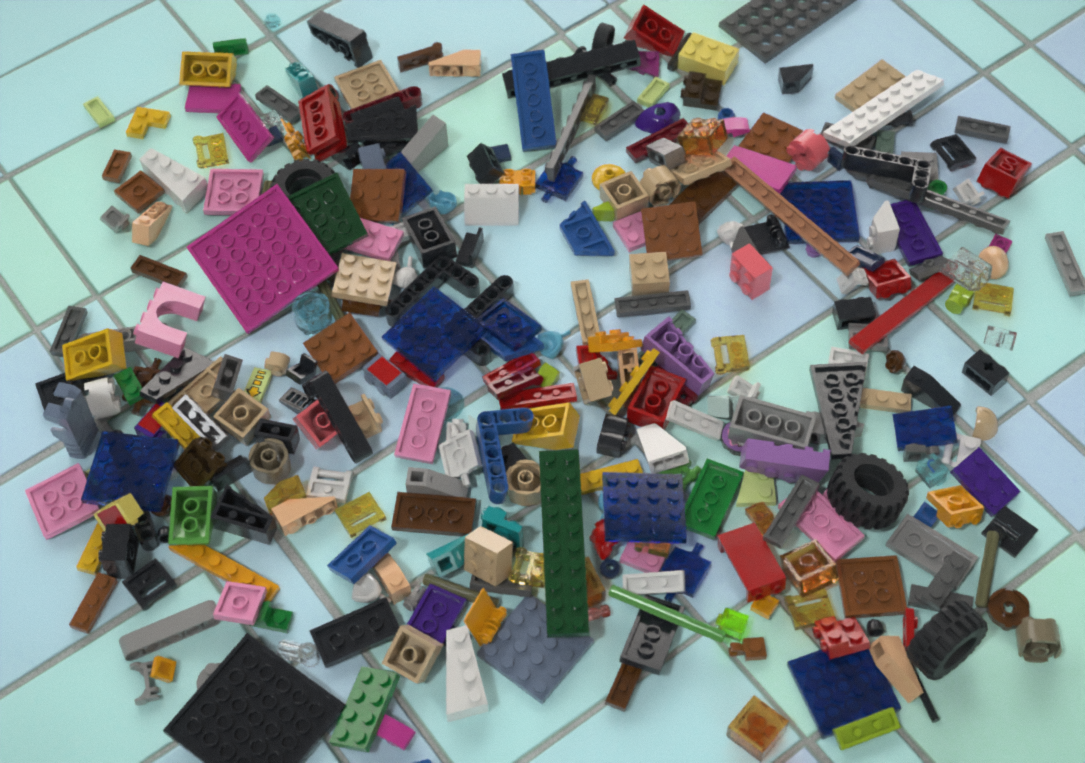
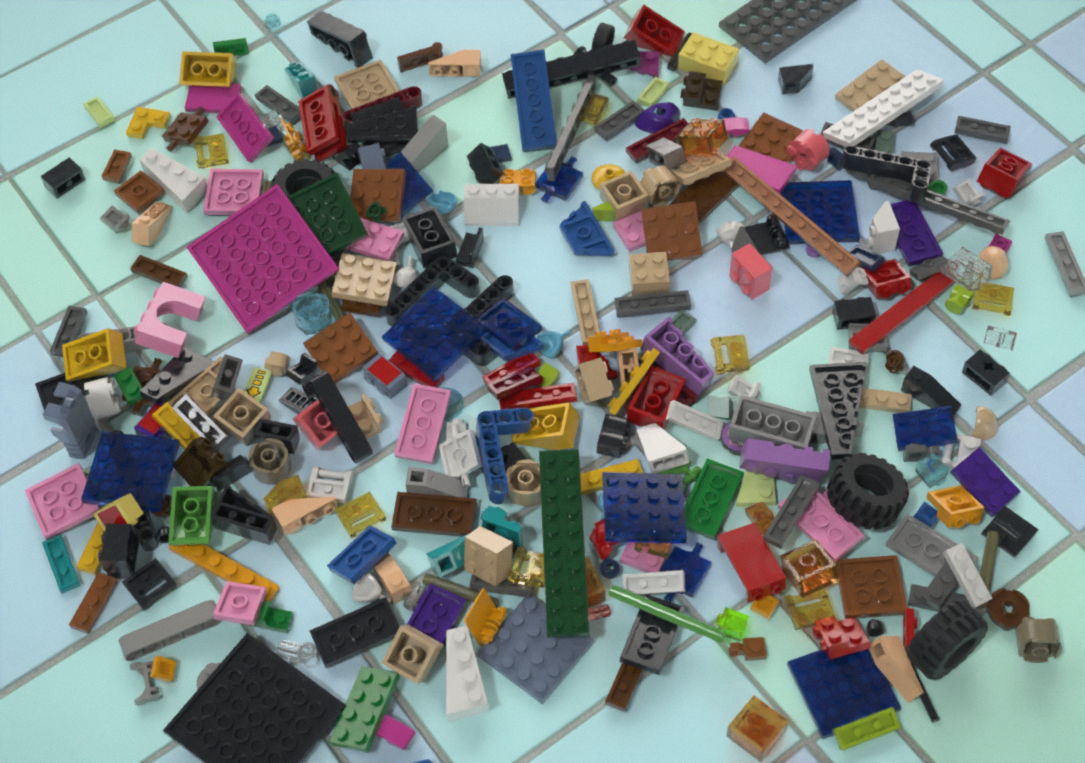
none -> black brick [40,157,86,199]
none -> teal tile [42,534,81,594]
none -> reddish brown plate [162,106,209,152]
none -> dark green plate [366,202,387,223]
none -> white plate [942,543,992,608]

